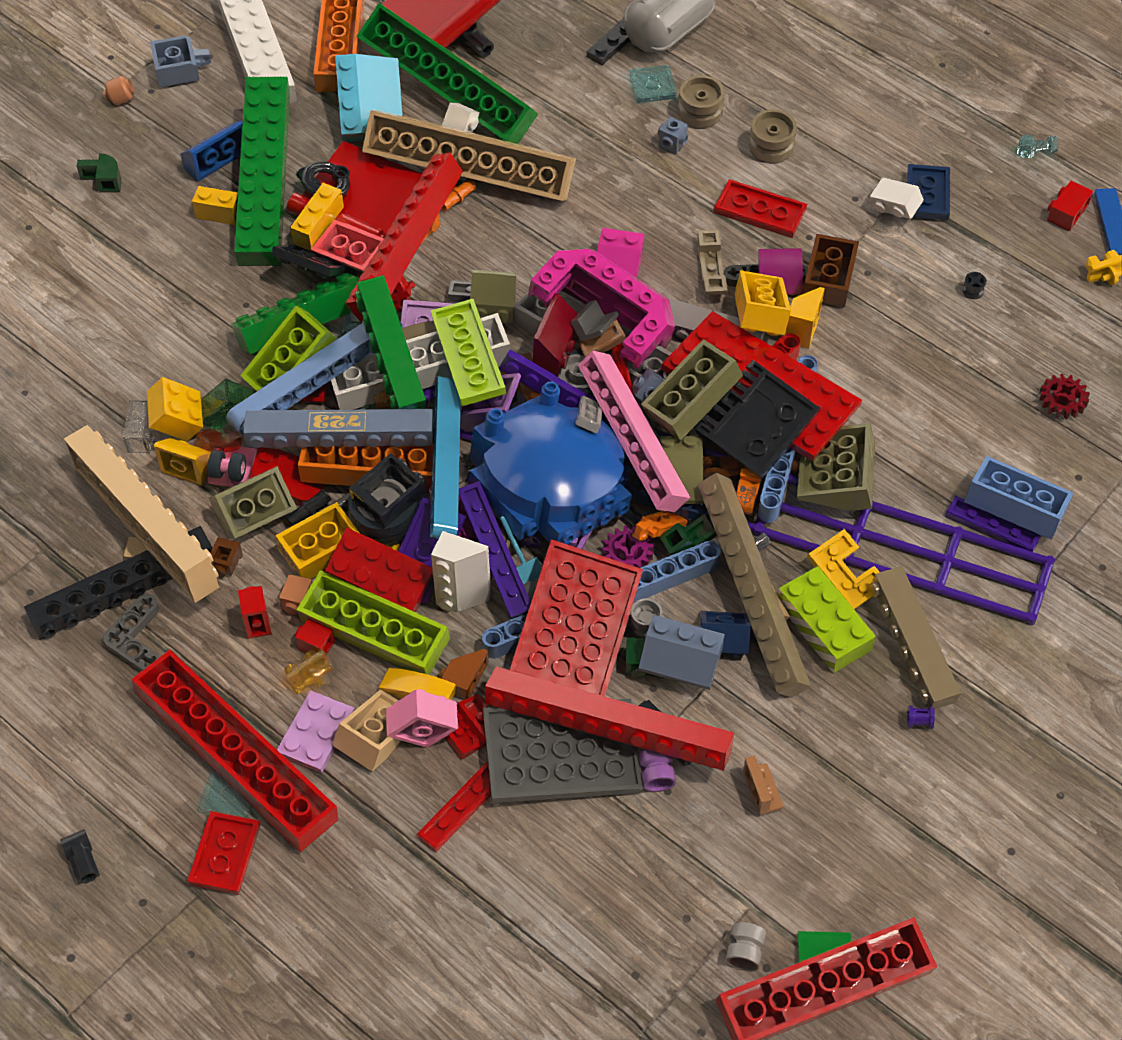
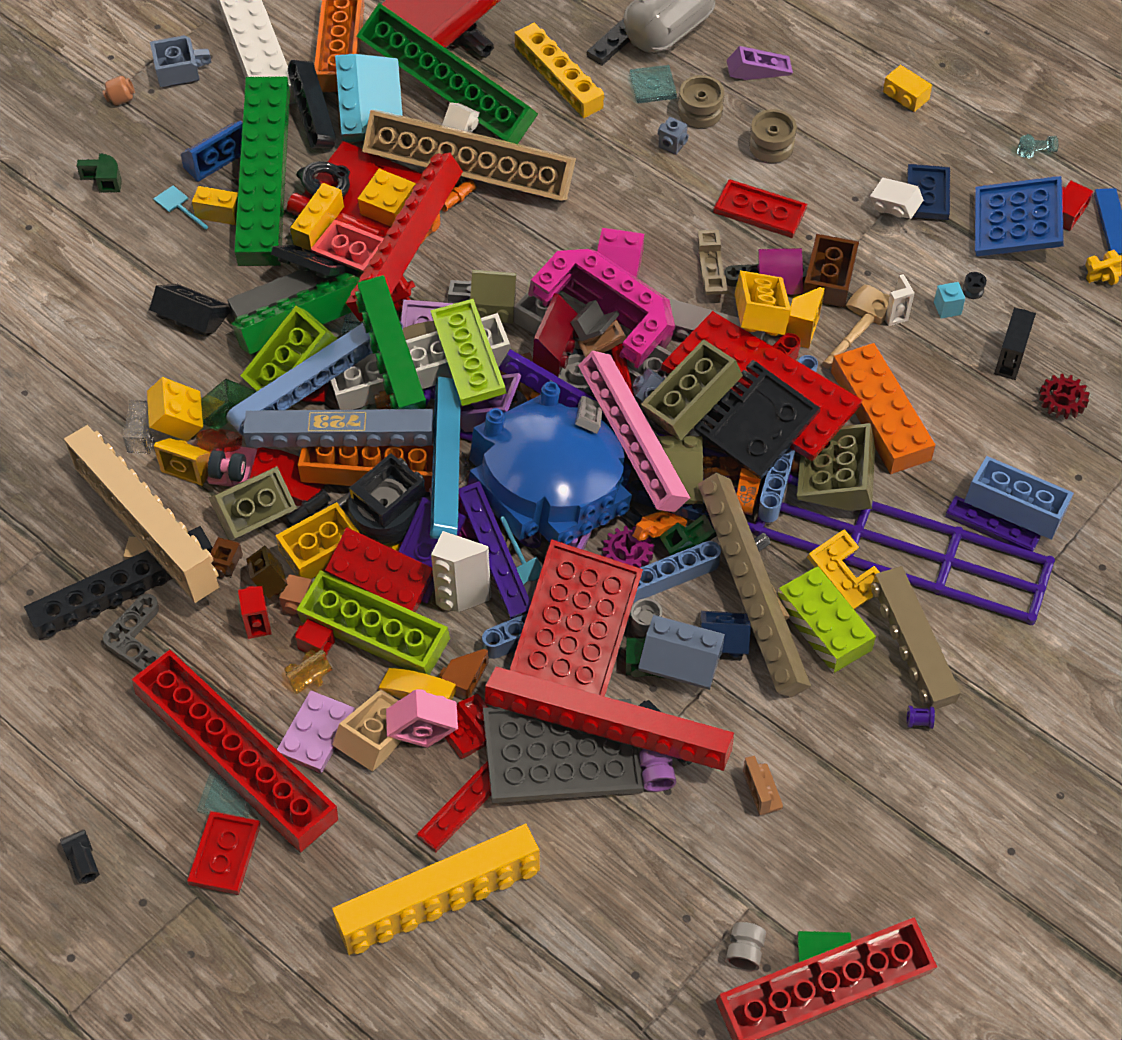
none -> black slope [149,284,230,335]
none -> medium azure piece [153,186,208,229]
none -> dark grey brick [227,270,318,322]
none -> dark brown brick [246,545,288,599]
none -> black beam [288,60,336,149]
none -> yellow brick [332,824,540,955]
none -> yellow brick [358,169,416,227]
none -> yellow brick [515,23,605,118]
none -> medium lavender slope [727,46,793,80]
none -> tan piece [822,284,890,369]
none -> orange brick [831,343,935,474]
none -> yellow brick [883,65,932,112]
none -> white panel [885,274,914,326]
none -> medium azure brick [934,282,966,319]
none -> blue plate [975,176,1064,257]
none -> black window [994,307,1036,380]

